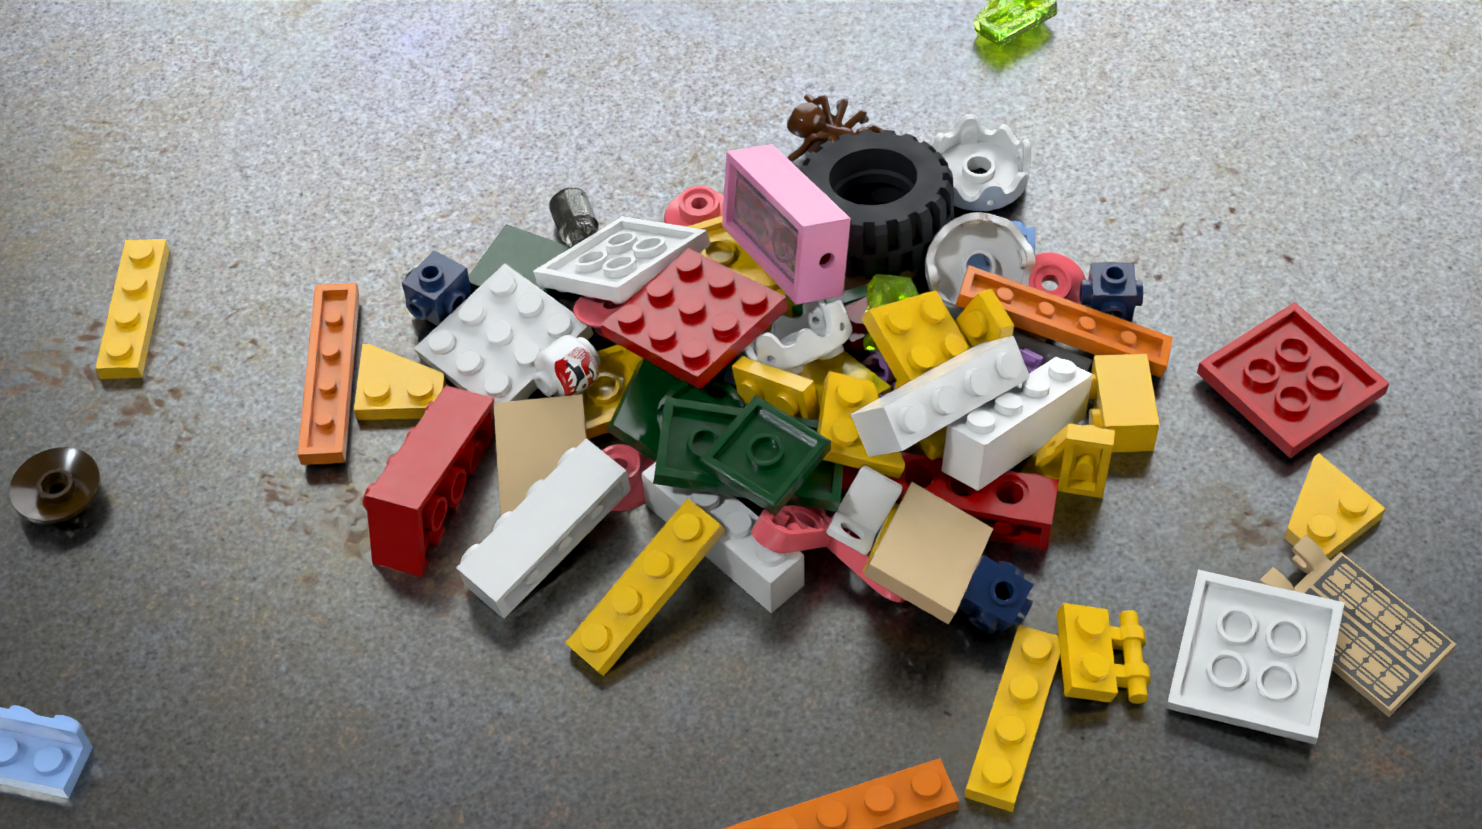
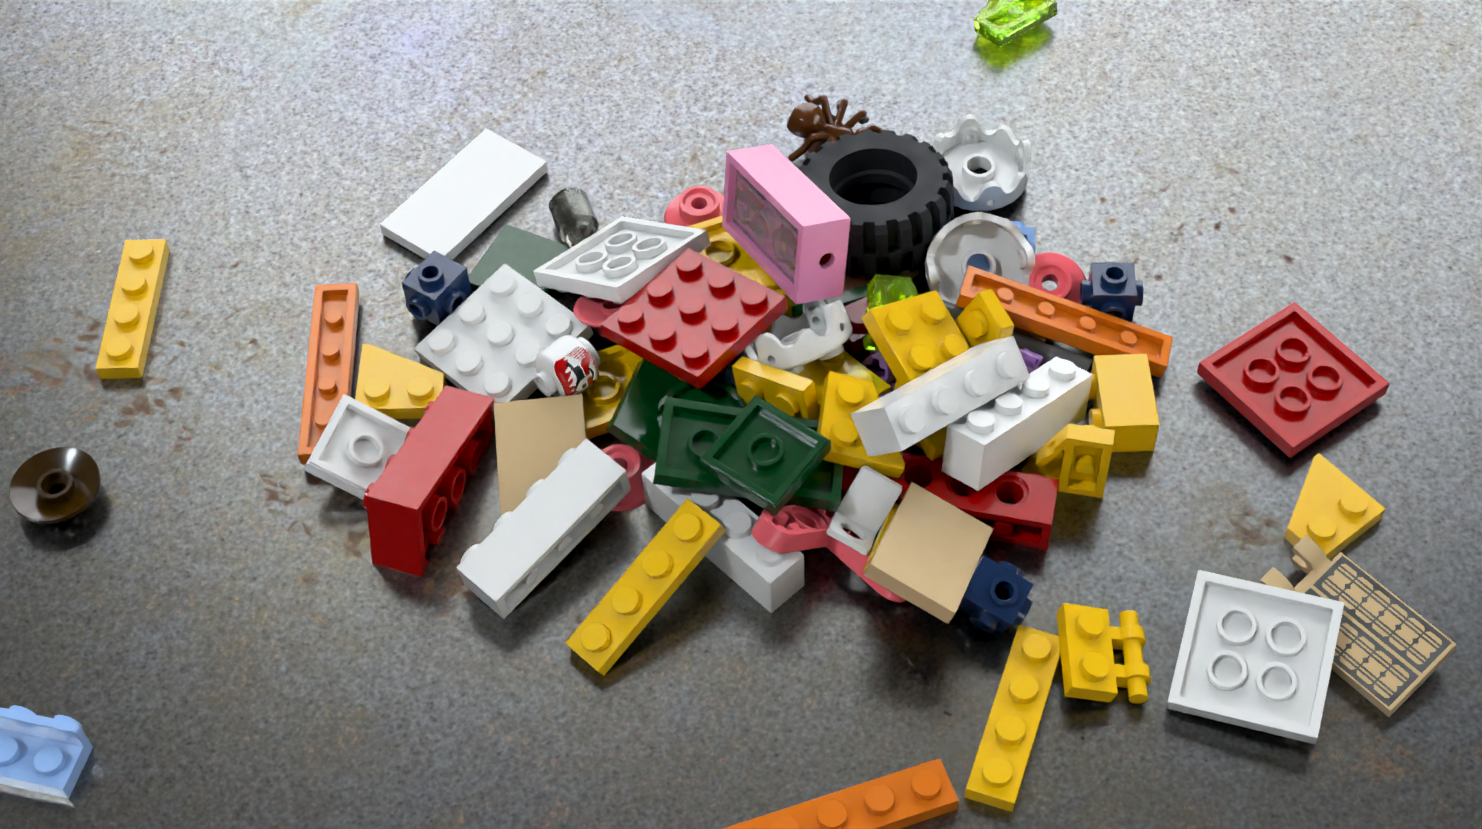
none -> white tile [303,394,410,500]
none -> white tile [380,129,548,260]

